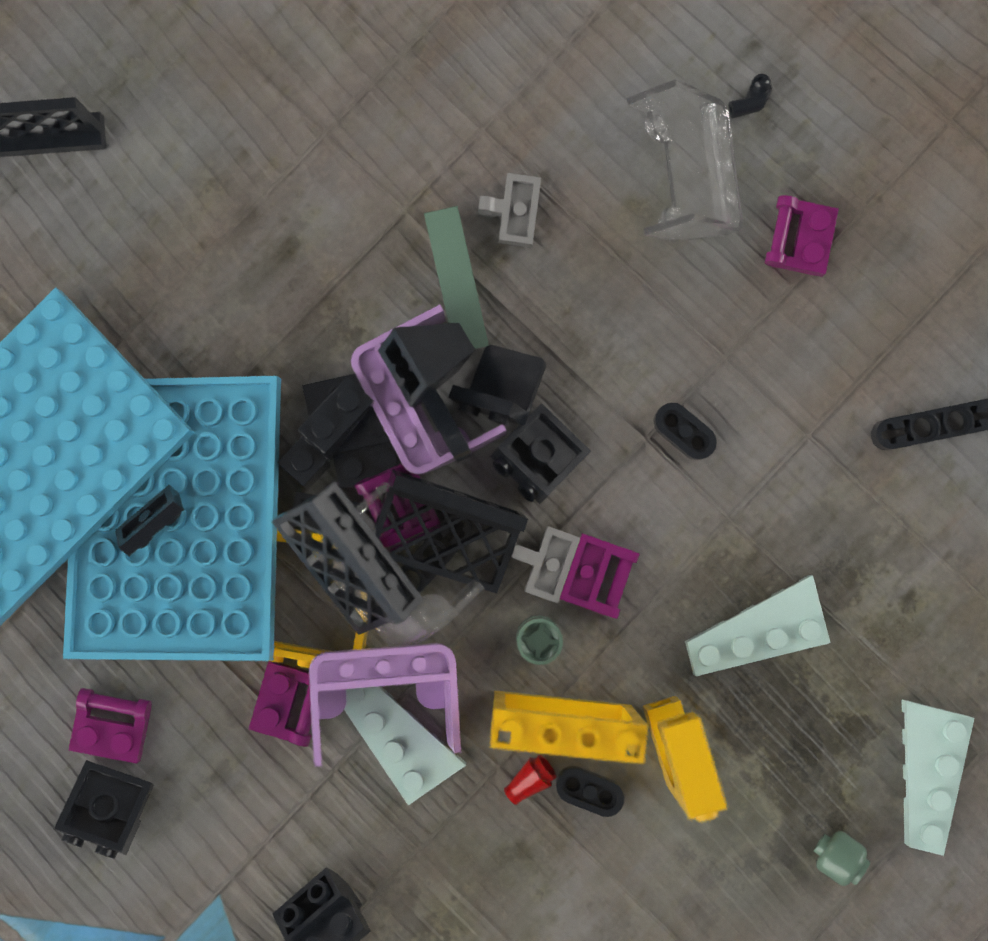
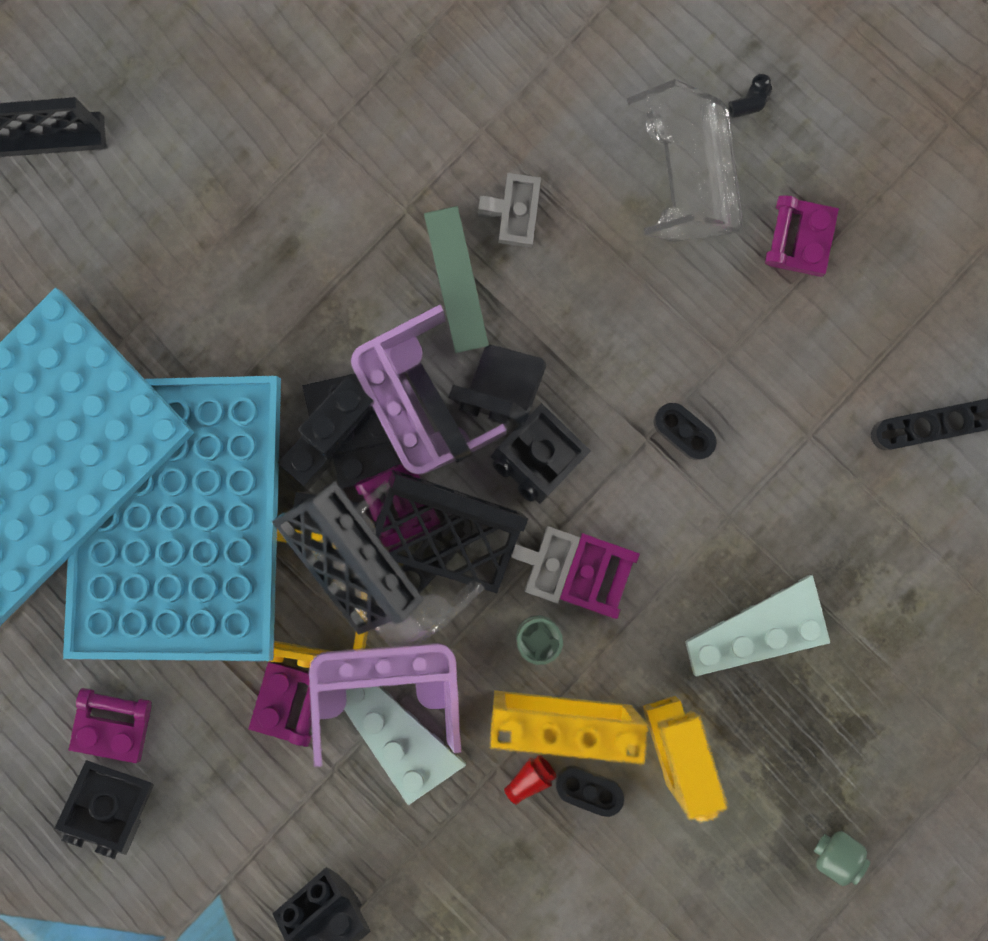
black plate [115,485,184,556] -> none
black slope [378,323,475,407] -> none
light aqua wing [902,699,975,856] -> none

